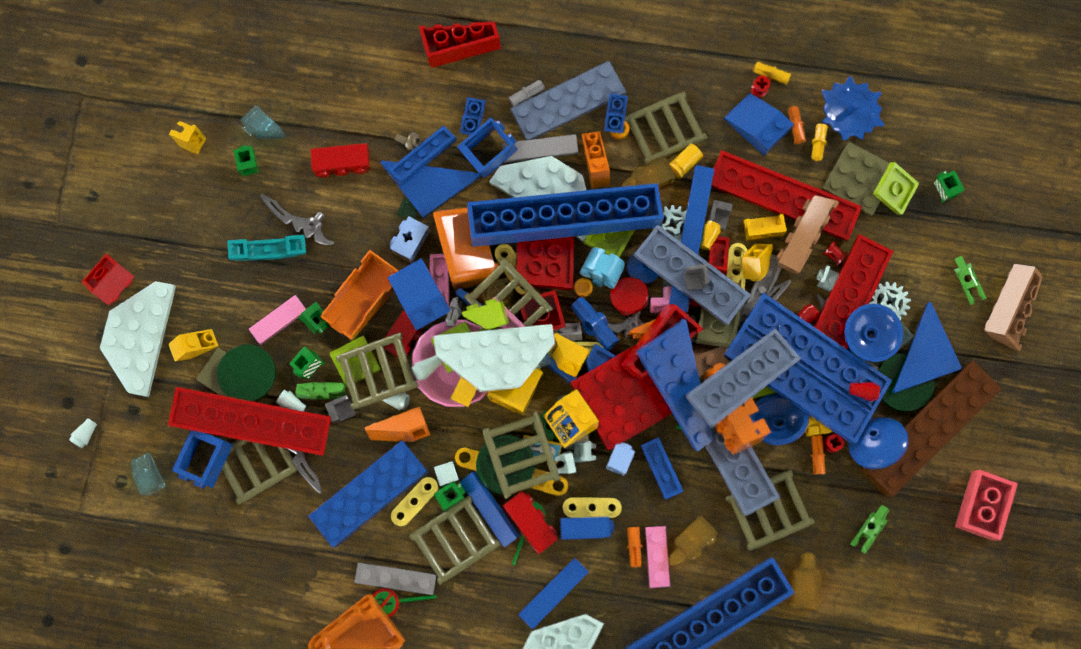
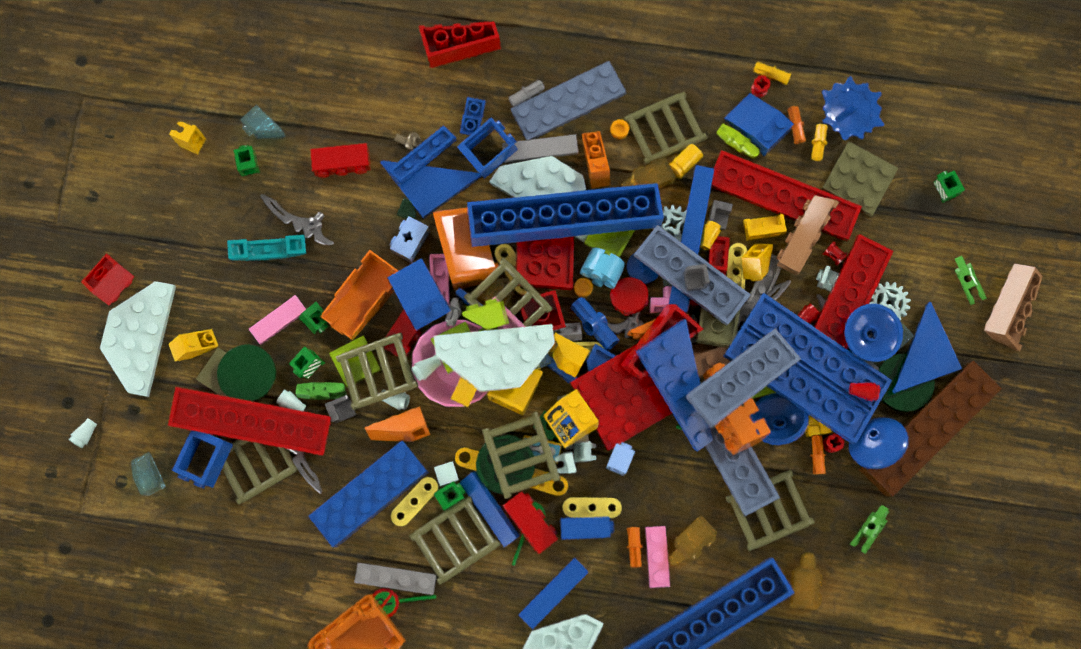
blue slope [604,93,628,133] -> none
blue plate [641,438,683,500] -> none
lime plate [873,162,919,215] -> none
coral brick [955,470,1018,541] -> none
none -> lime hinge [717,124,760,159]

